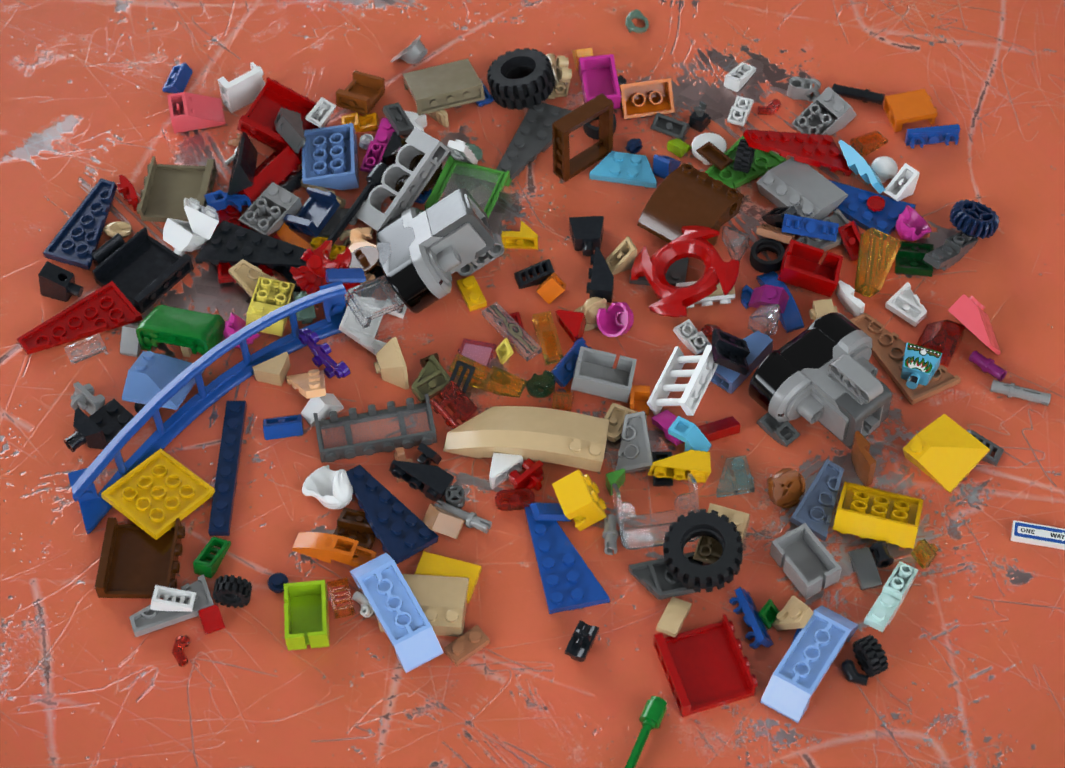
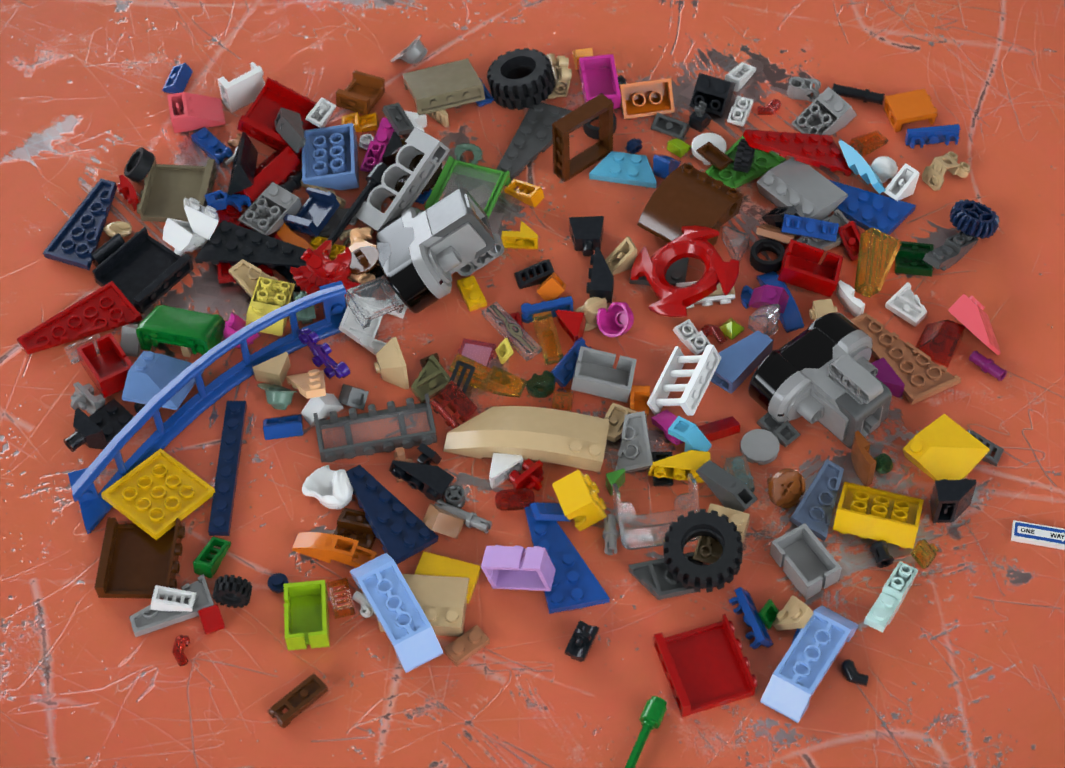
black torso [38,261,83,302] -> none
blue slope [326,268,366,283] -> none
white wing [447,139,478,165] -> none
sand green piece [625,10,649,33] -> none
tan slope [656,597,692,638] -> none
black slope [712,328,750,376] -> none
dark grey slope [848,547,882,590] -> none
black tyre [853,635,888,677] -> none
red piece [867,196,885,212] -> none
dark pink helmet [895,205,932,241] -> none
torso [901,343,942,389] -> none
light grey pin [990,379,1051,406] -> none
none -> red piece [76,333,133,398]
none -> black tyre [124,148,154,182]
none -> blue plate [191,127,233,165]
none -> sand green piece [257,383,297,410]
none -> reddish brown plate [268,673,328,728]
none -> dark grey panel [338,384,369,410]
none -> lavender piece [481,545,556,591]
none -> light orange slope [504,179,544,208]
none -> blue plate [521,296,573,323]
none -> black slope [690,73,736,116]
none -> dark grey slope [696,460,758,512]
none -> lime slope [718,318,745,340]
none -> light grey tile [740,429,780,465]
none -> magenta slope [871,357,905,397]
none -> clear green tile [874,453,893,474]
none -> tan piece [922,151,970,191]
none -> black slope [930,479,977,523]

